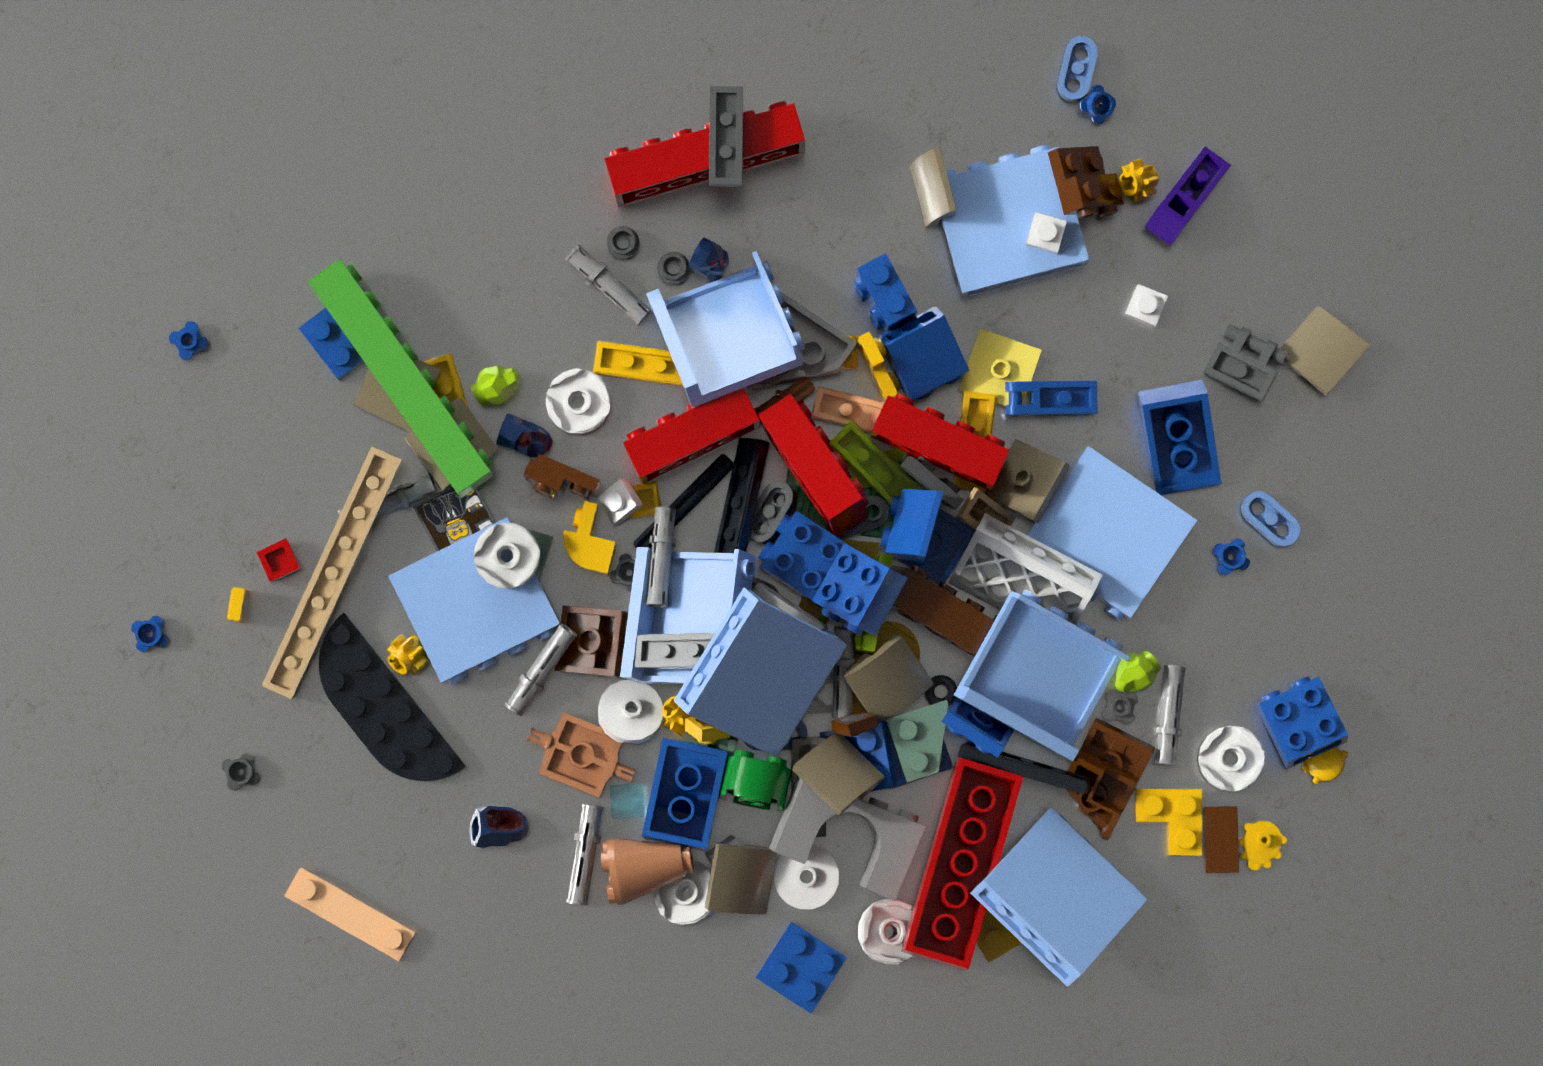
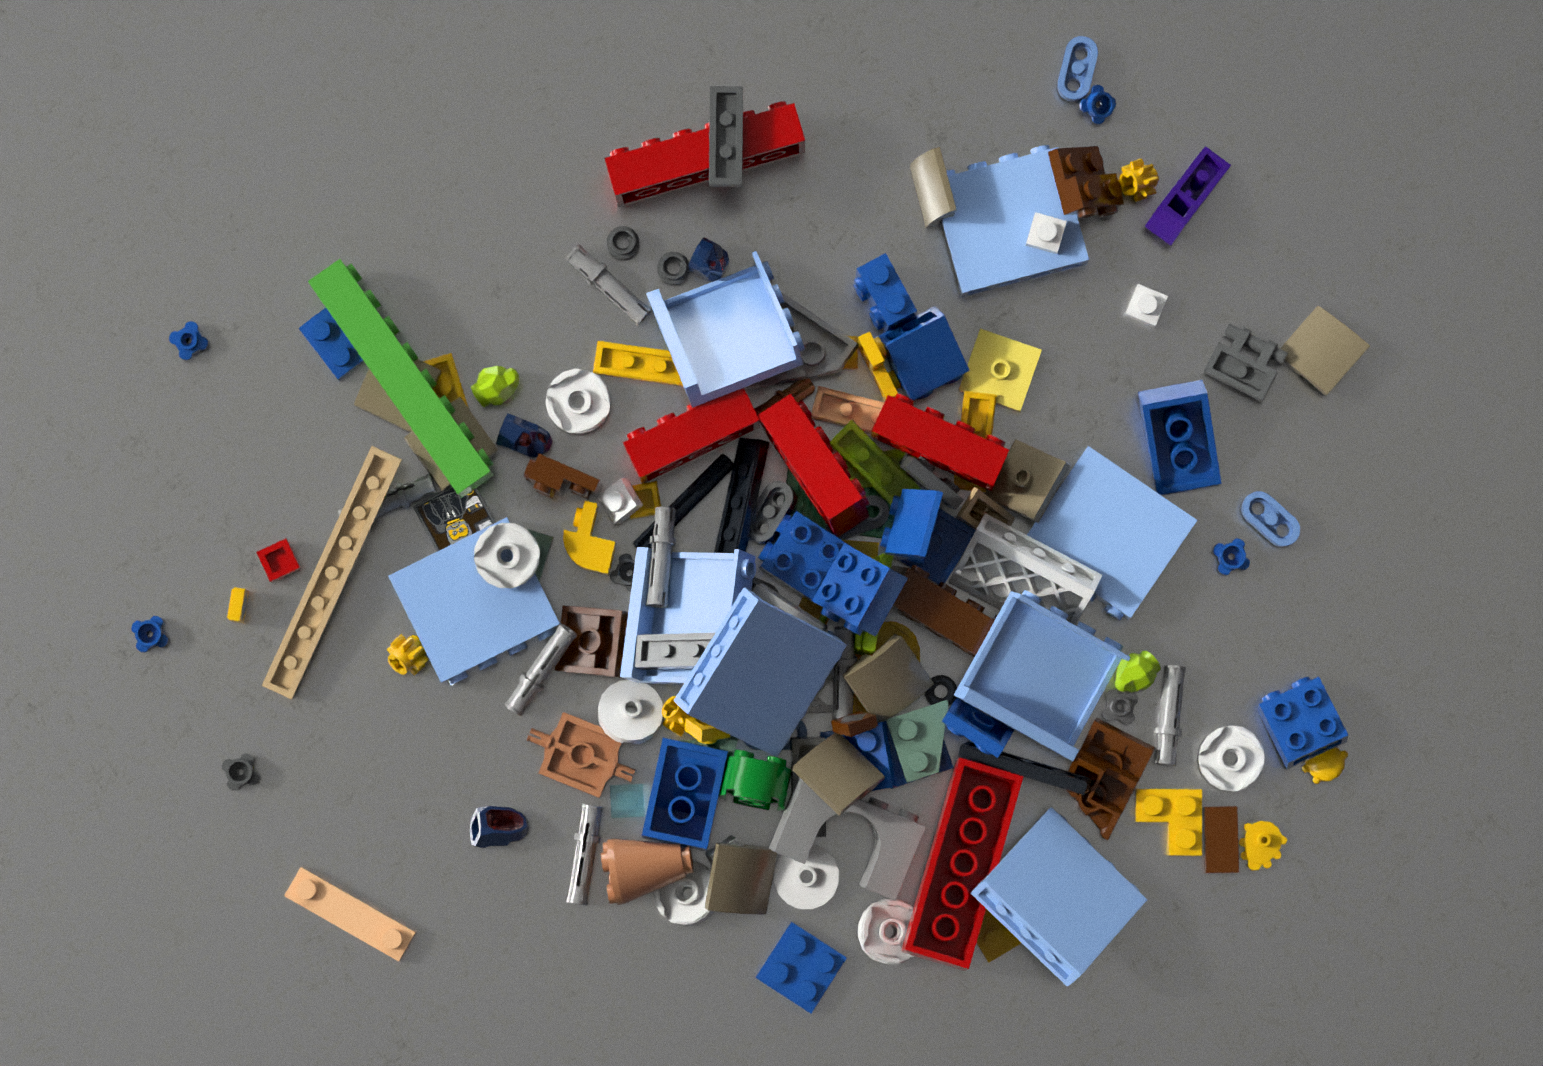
black plate [319,612,467,781] -> none
blue plate [1005,381,1098,415] -> none

